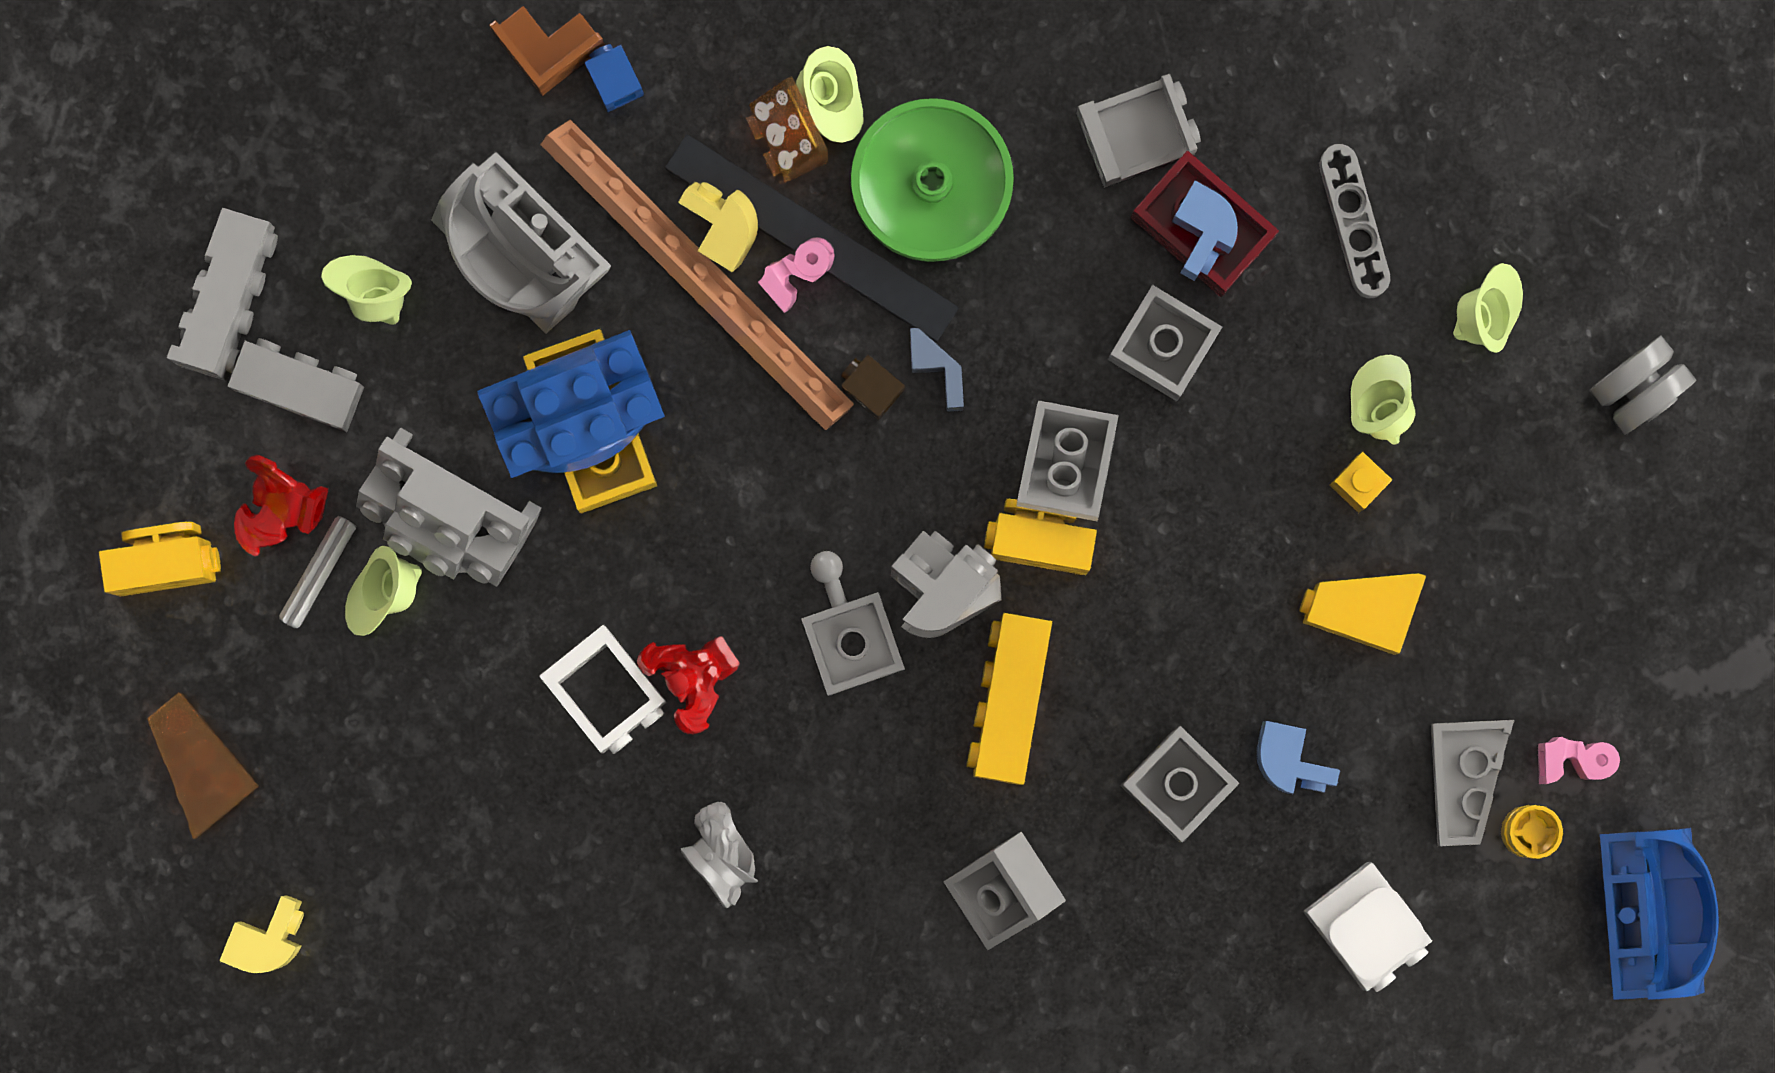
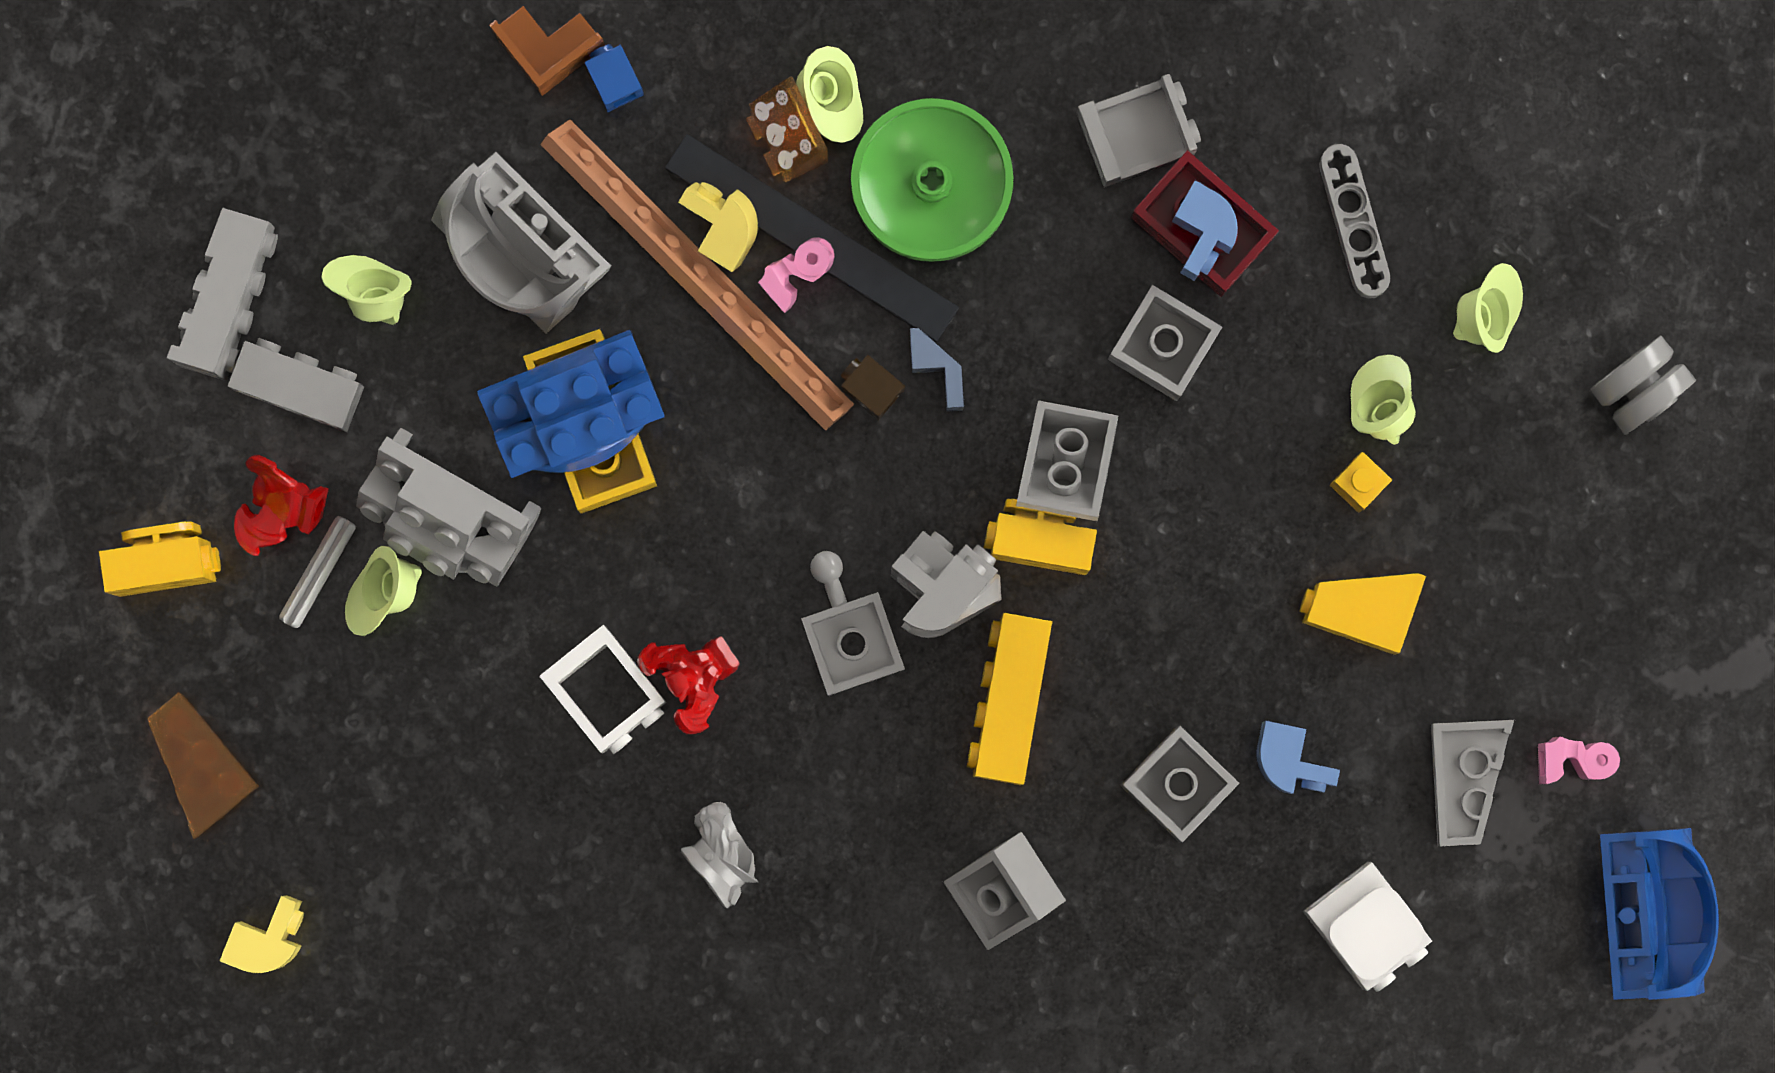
yellow wheel [1501,805,1563,859] -> none

